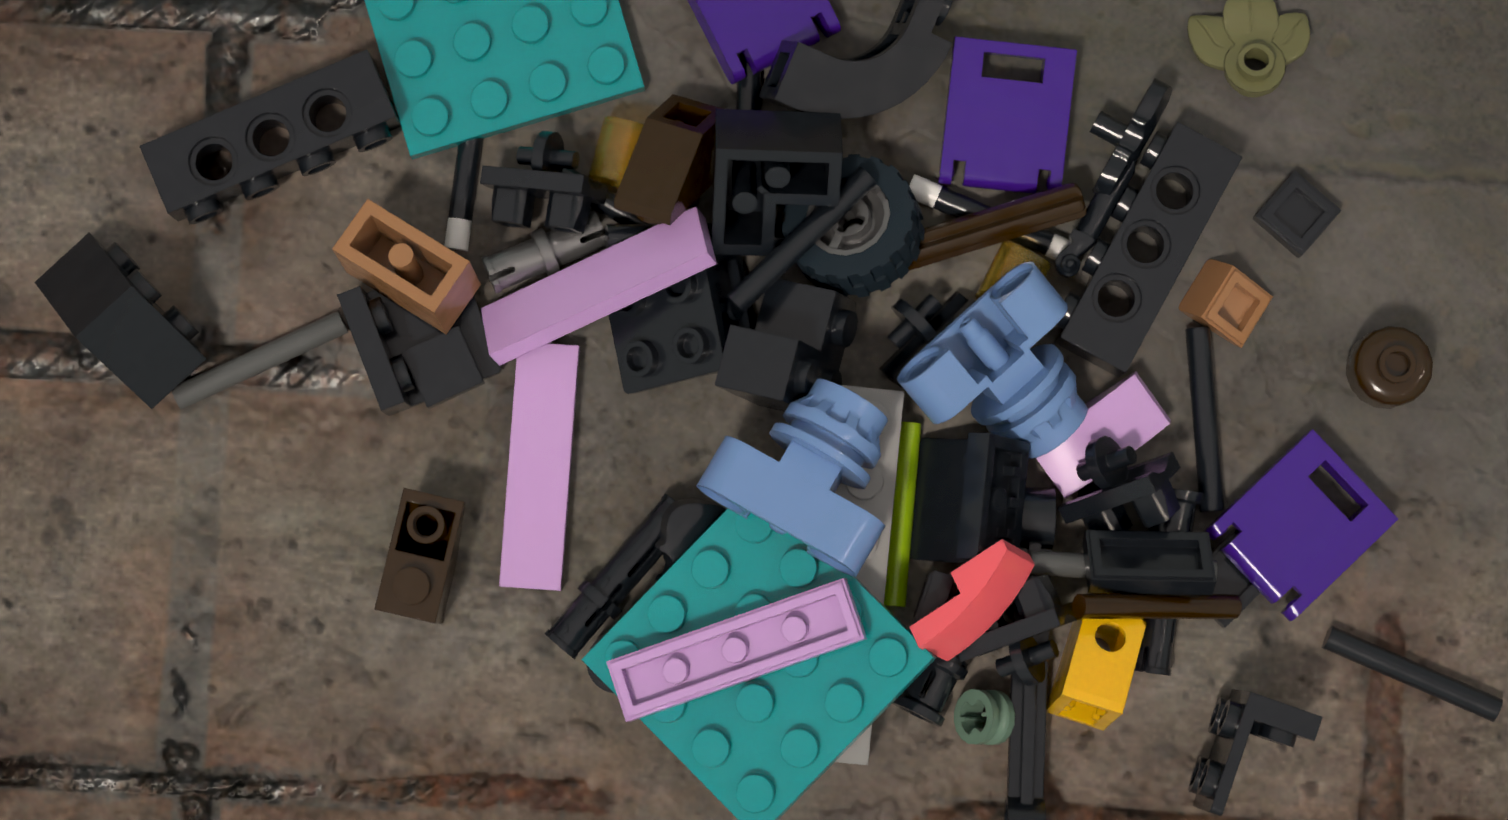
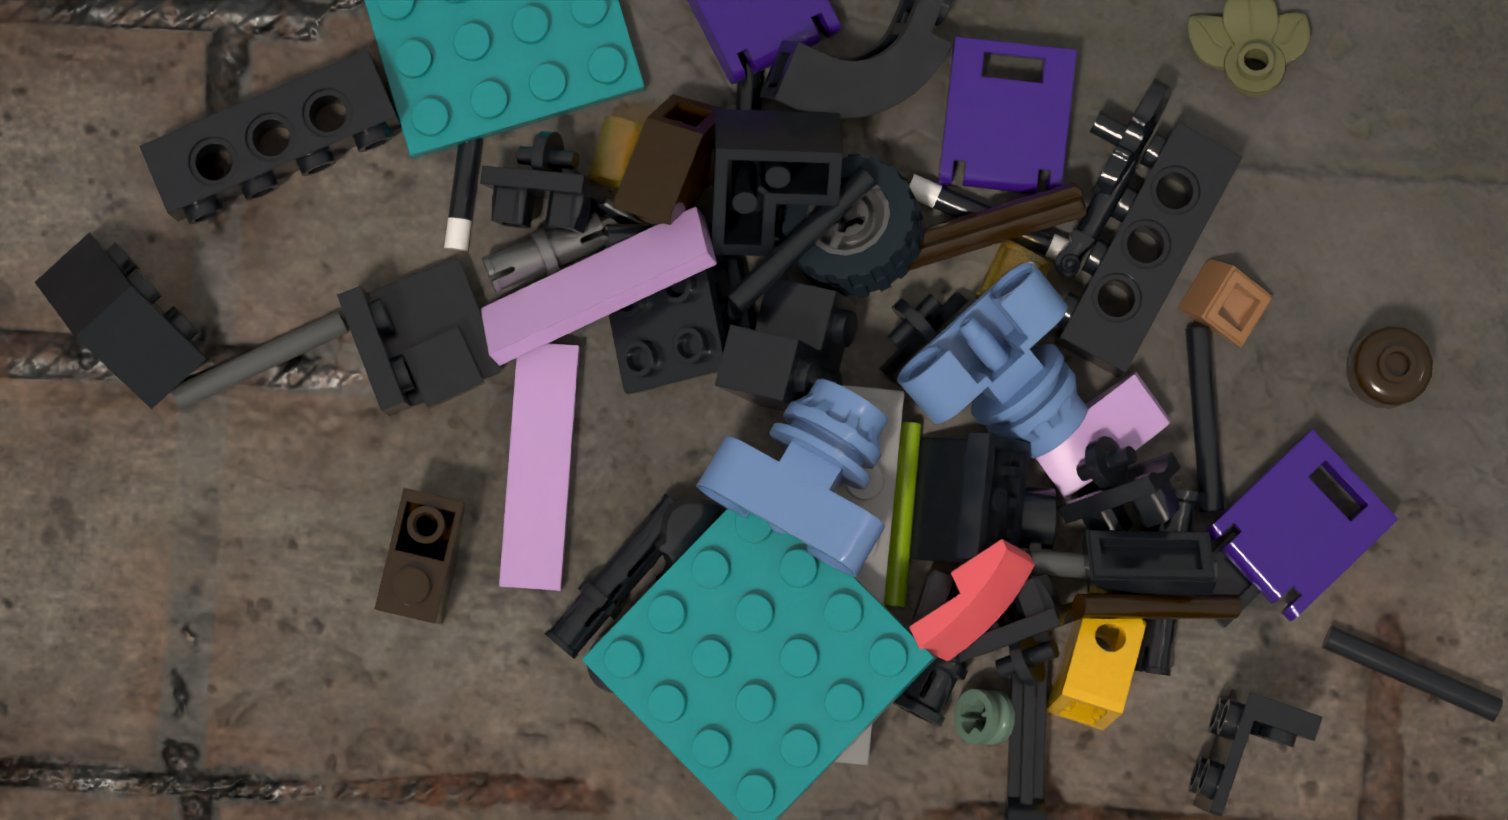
medium nougat brick [332,199,481,334] -> none
lavender tile [606,578,867,722] -> none
black tile [1253,171,1342,258] -> none

